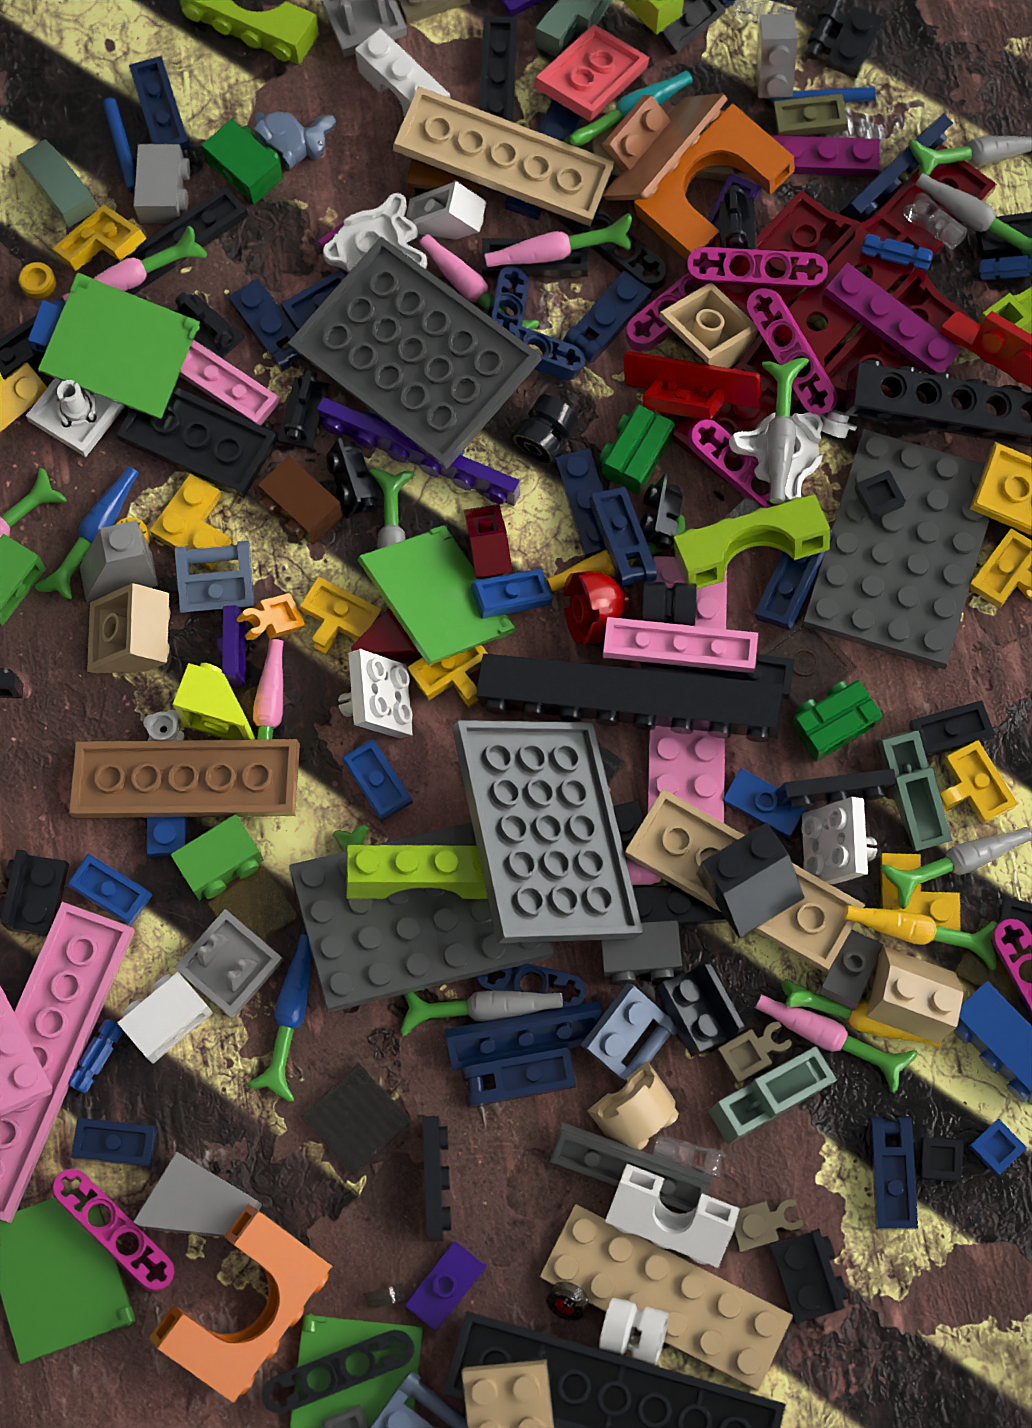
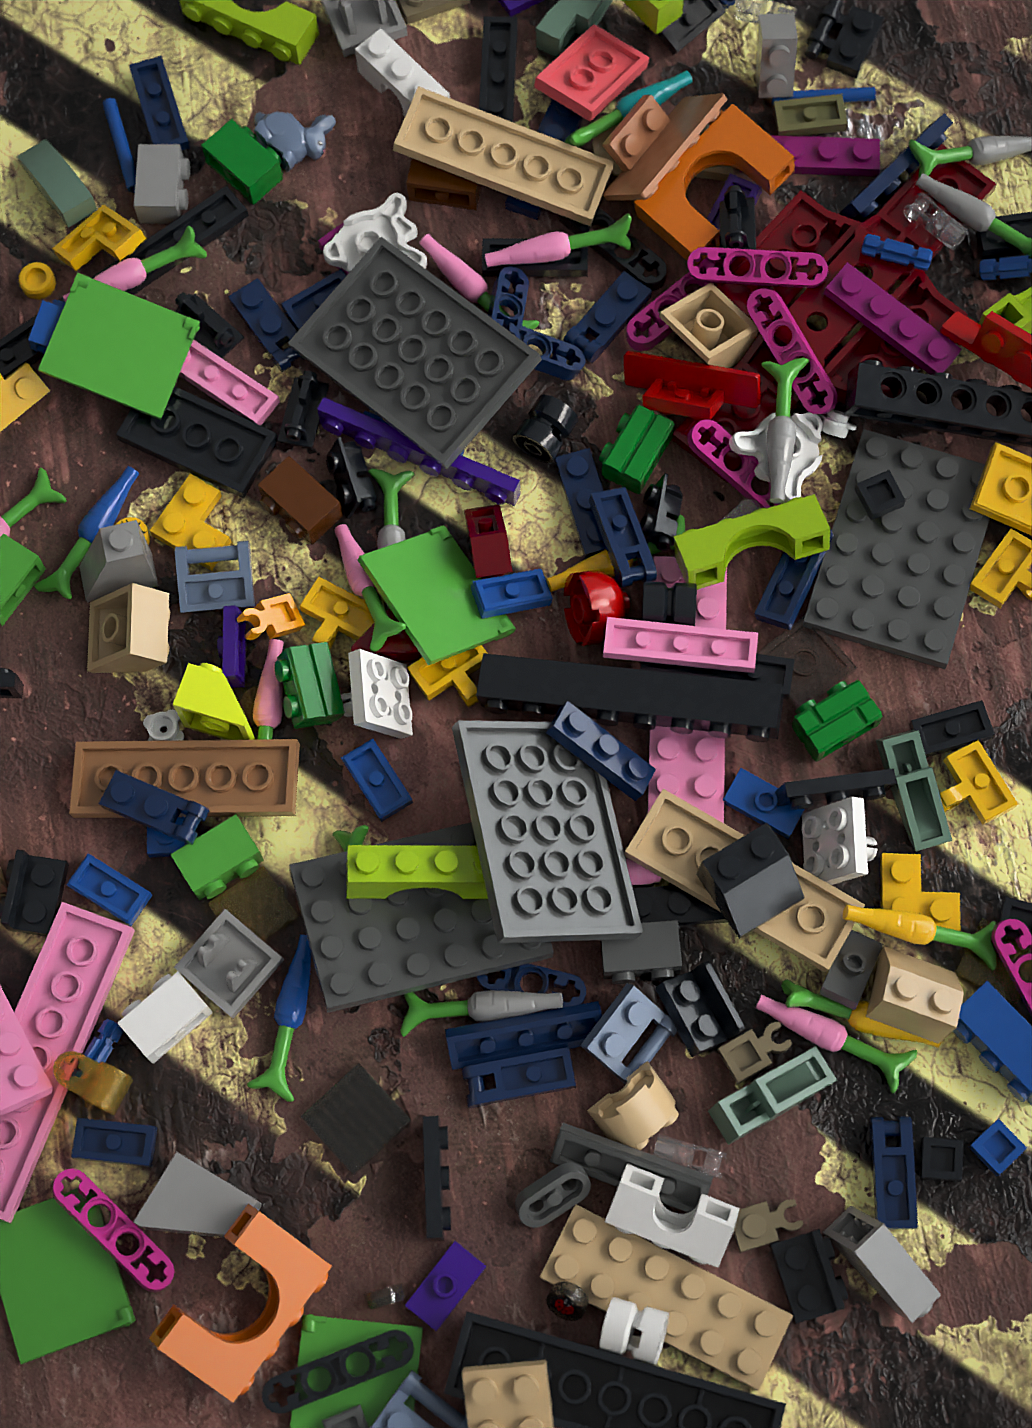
white plate [26,378,125,457] -> none
white slope [406,181,486,240] -> none
black plate [613,800,643,845] -> none
piece [881,827,1032,909] -> none
none -> clear yellow piece [53,1051,133,1116]
none -> dark blue plate [99,770,210,845]
none -> green brick [275,642,345,729]
none -> piece [334,524,406,652]
none -> dark grey plate [515,1163,591,1227]
none -> dark blue plate [546,701,656,801]
none -> light grey slope [822,1206,941,1323]

